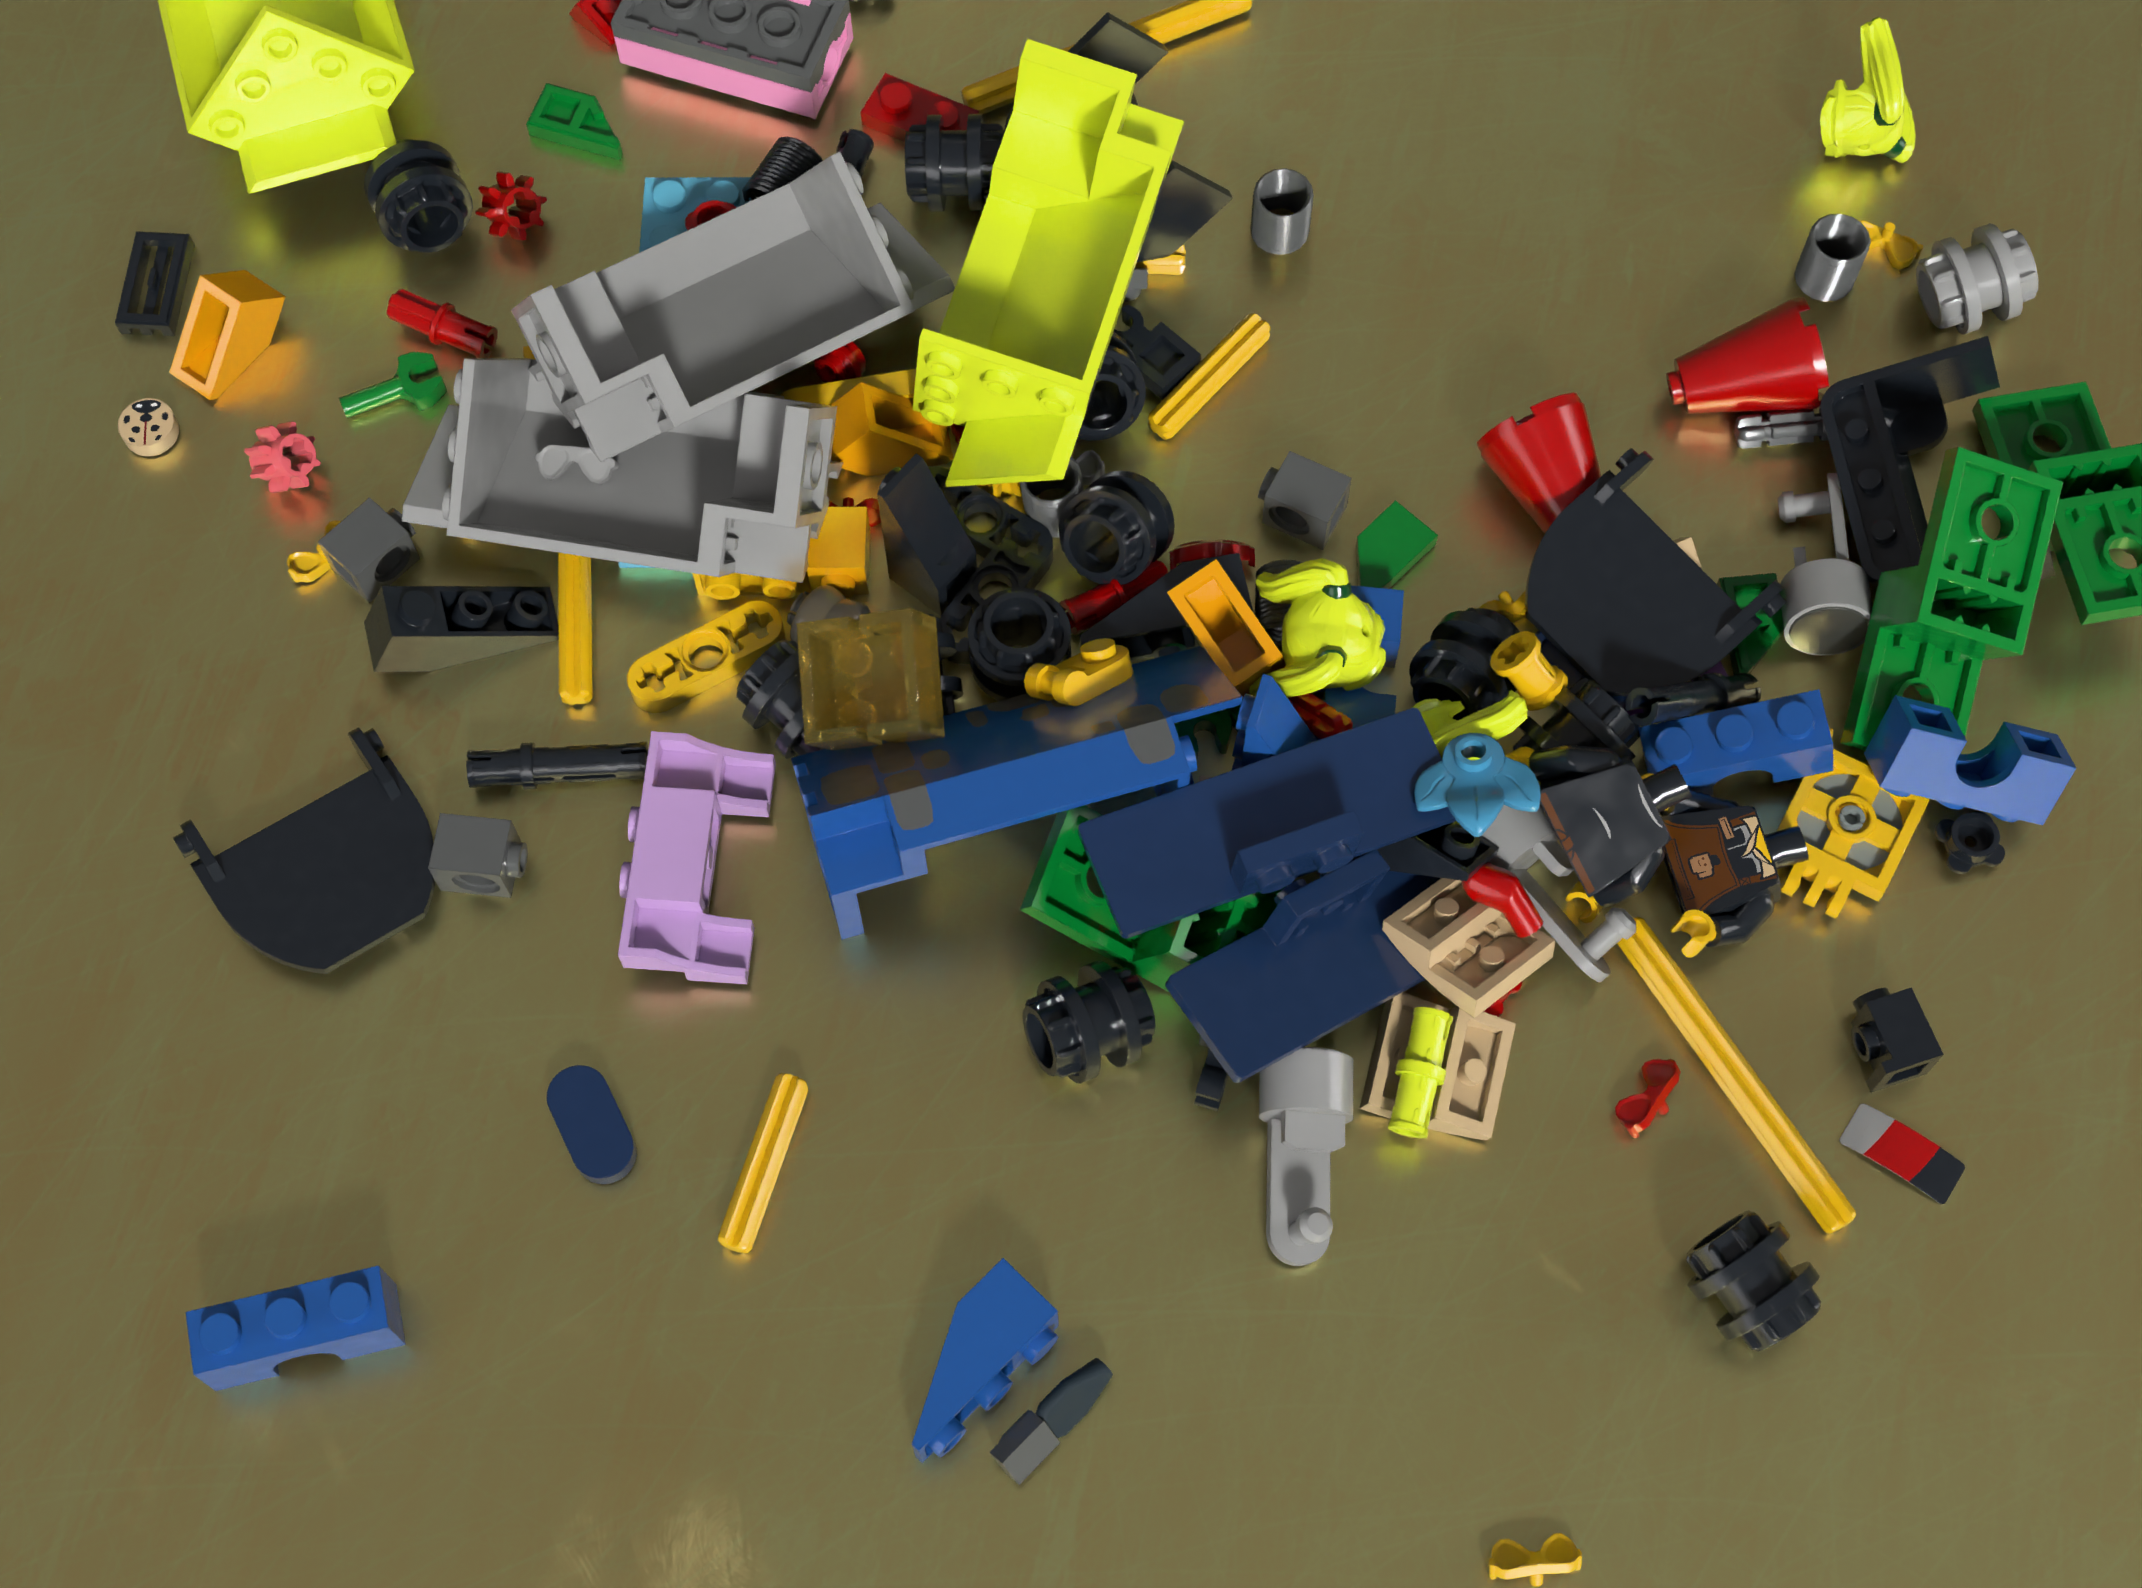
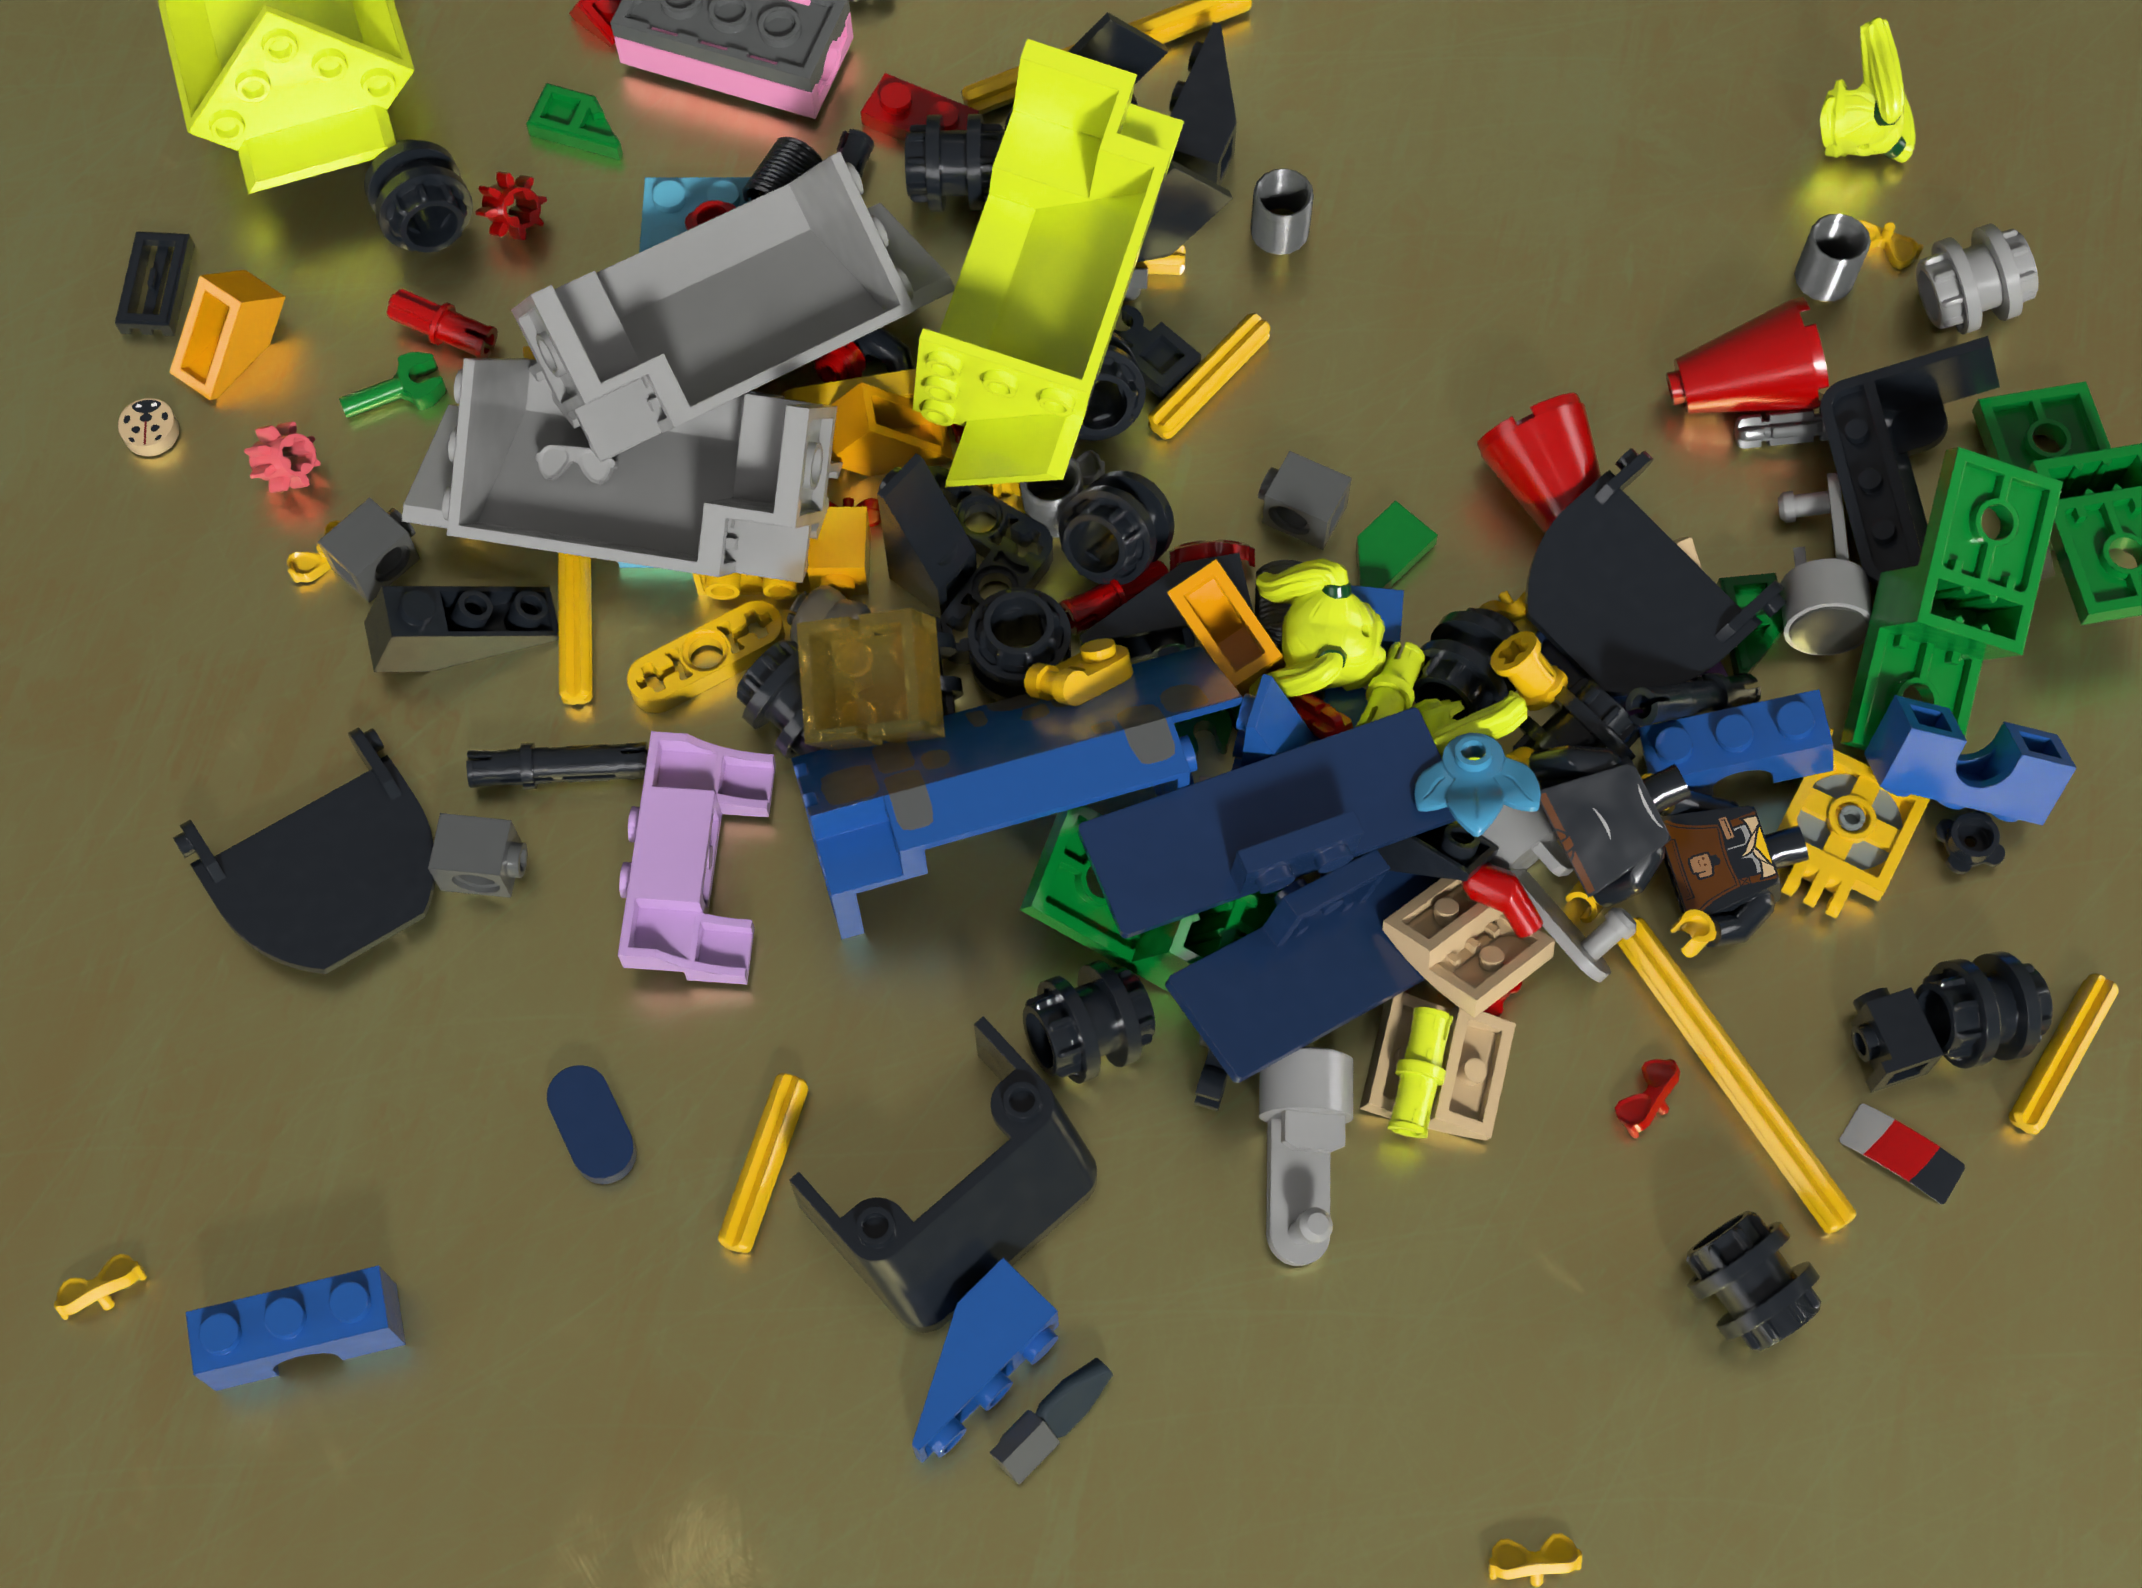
none -> yellow piece [54,1254,147,1320]
none -> black windscreen [789,1016,1097,1333]
none -> black arm [852,327,914,373]
none -> black slope [1169,22,1237,186]
none -> neon yellow pin [1356,642,1425,727]
none -> black piece [1915,951,2053,1069]
none -> yellow axle [2009,973,2119,1135]

